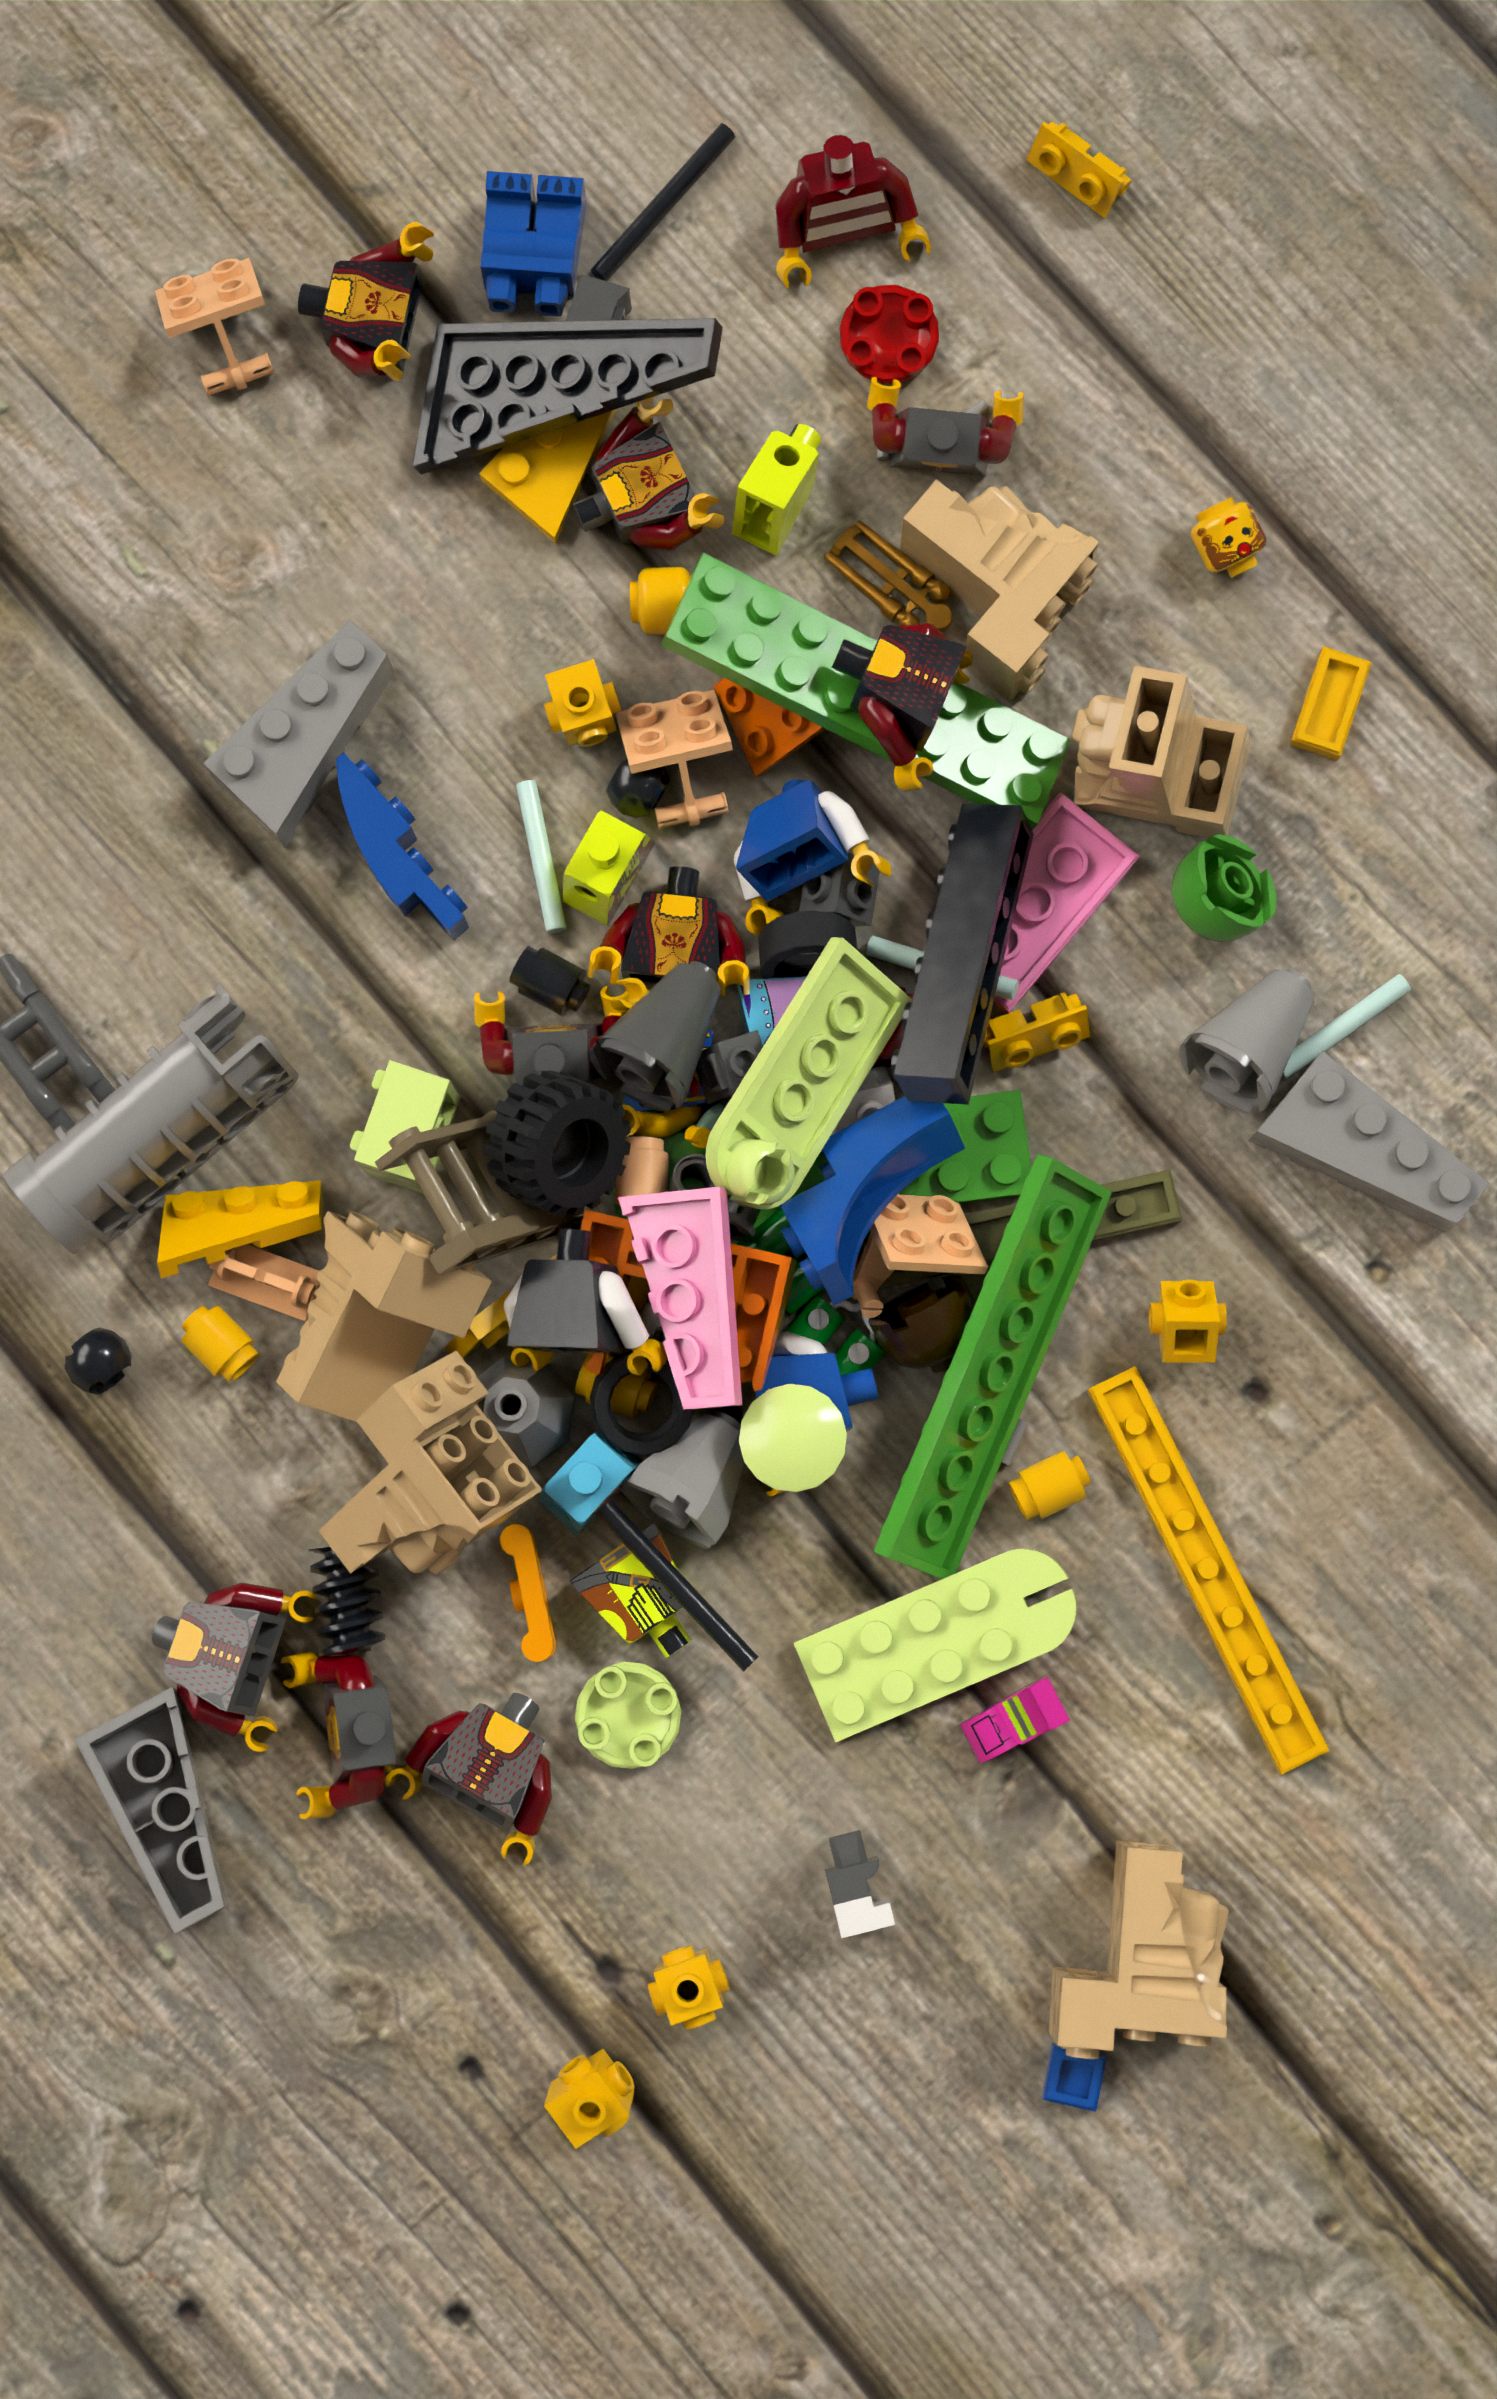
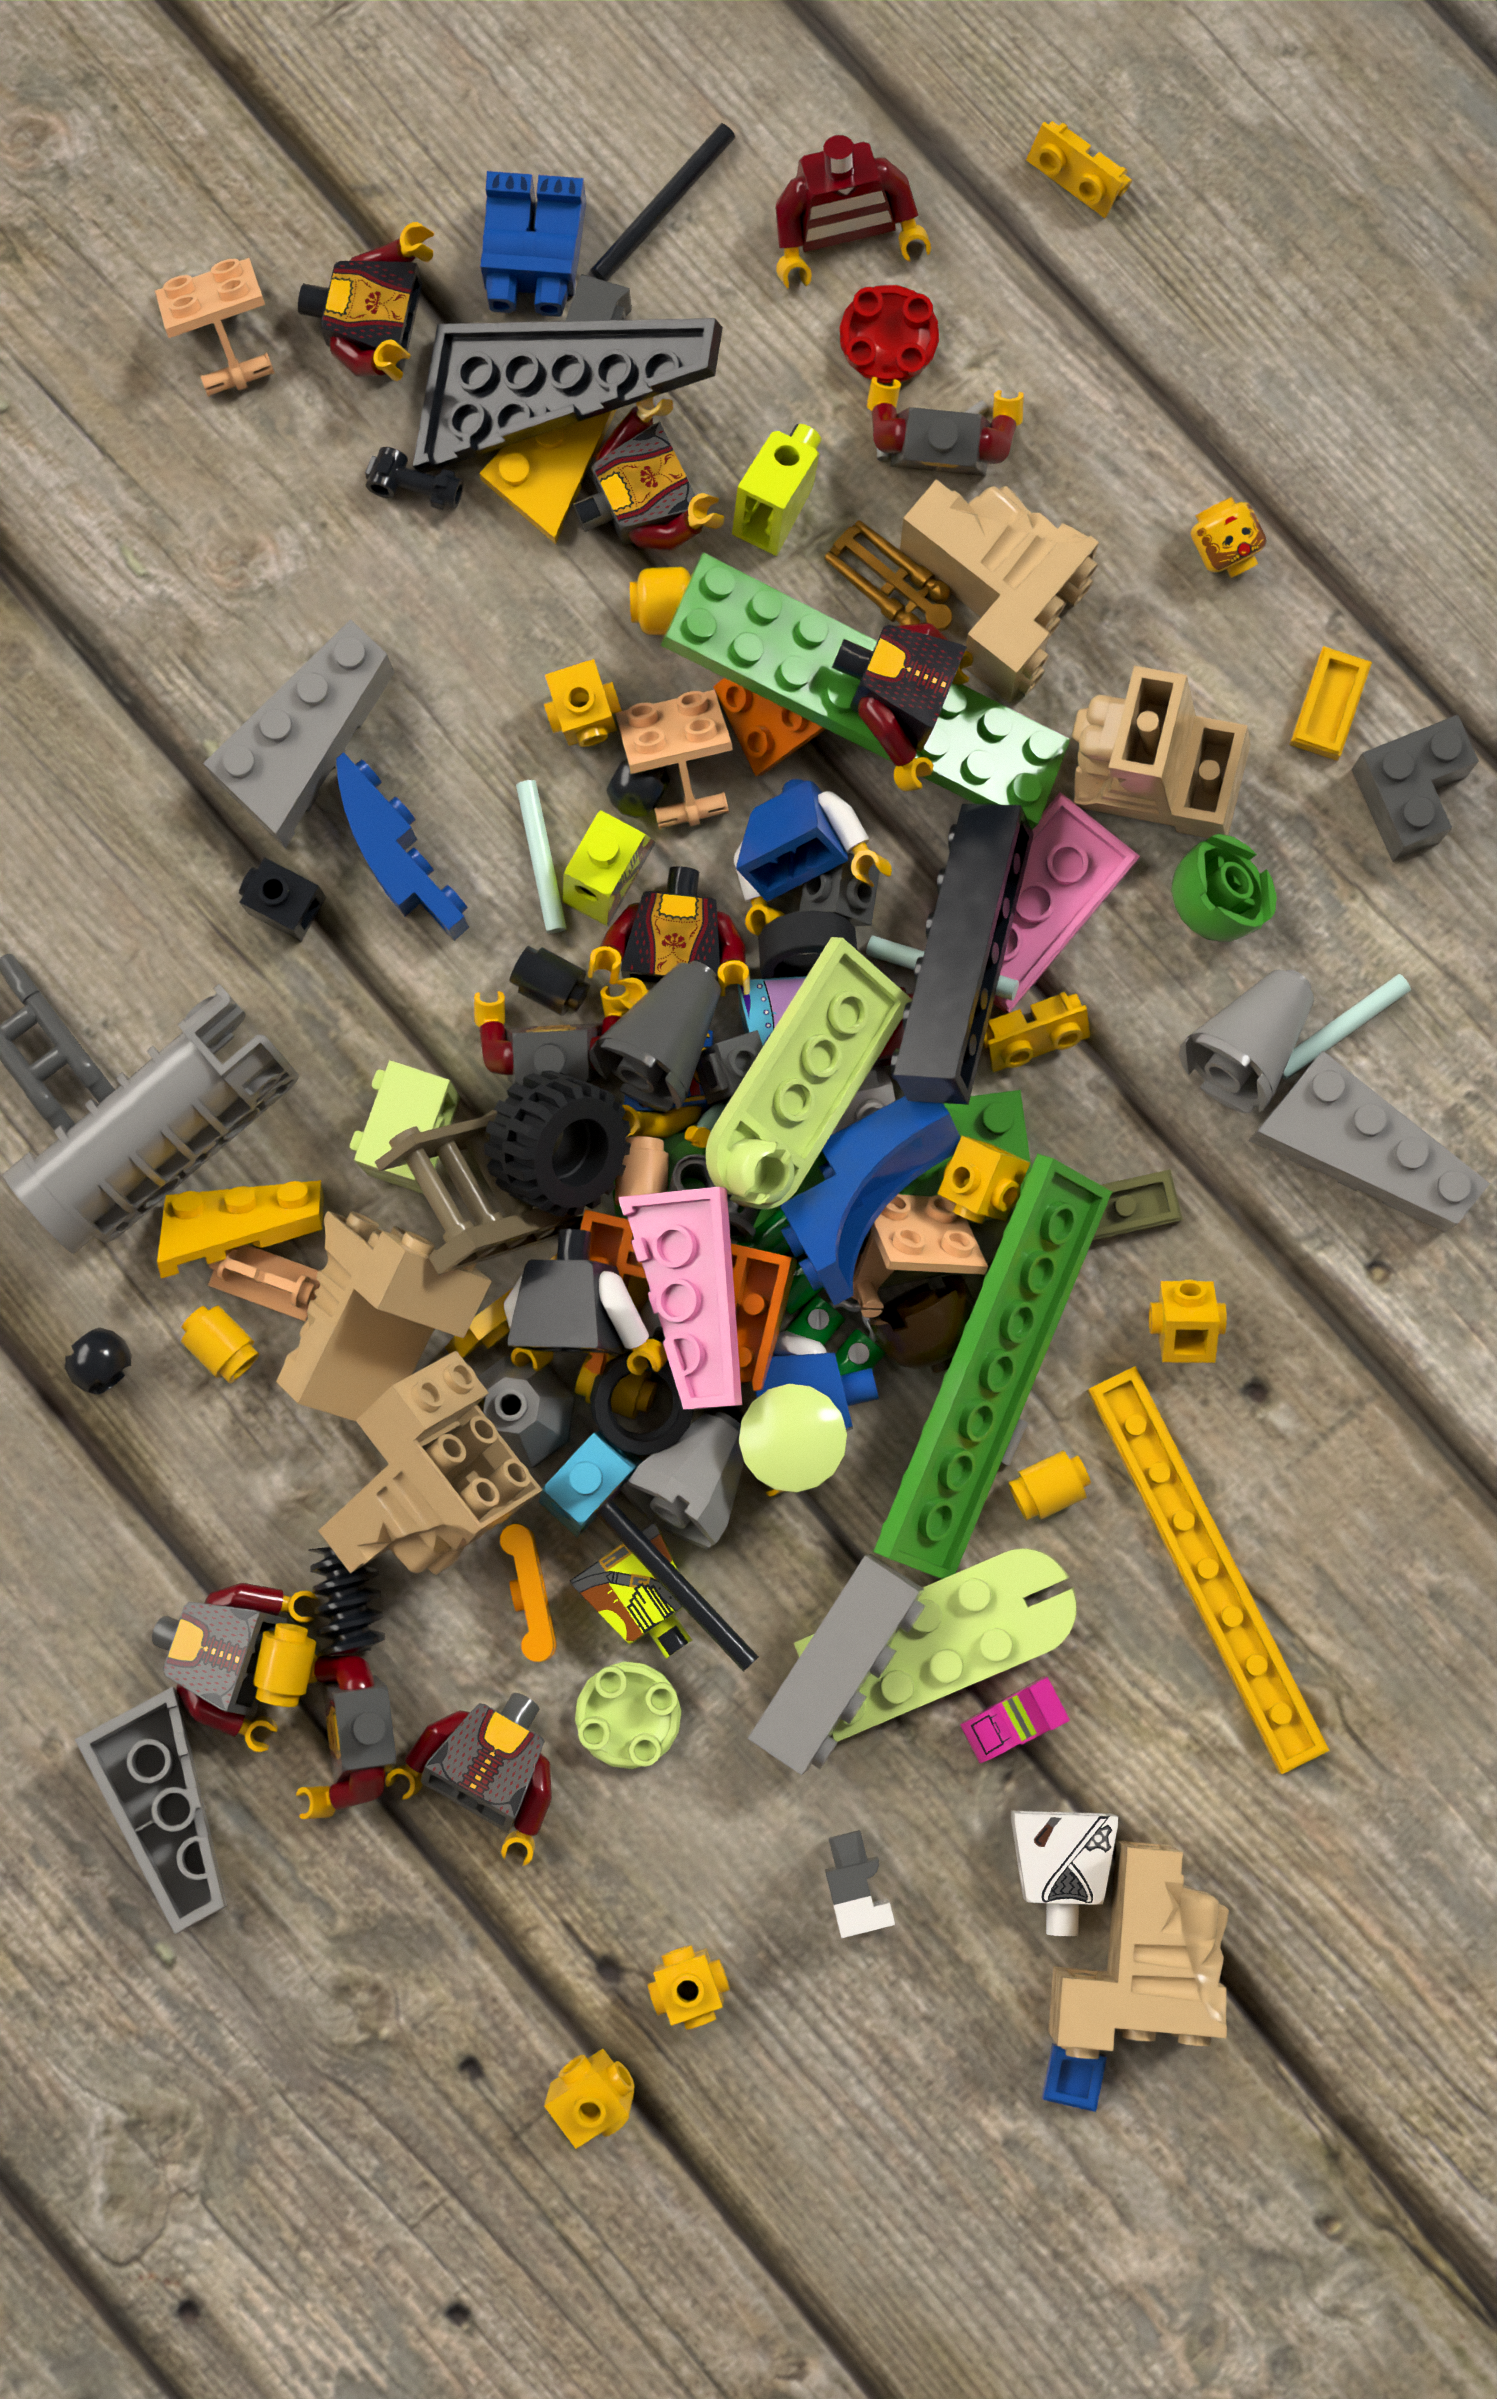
none -> black brick [239,857,326,942]
none -> yellow brick [253,1623,316,1707]
none -> black bar [365,447,464,510]
none -> light grey brick [747,1554,925,1775]
none -> yellow brick [937,1135,1030,1224]
none -> white torso [1011,1811,1118,1936]
none -> dark grey brick [1351,715,1479,862]

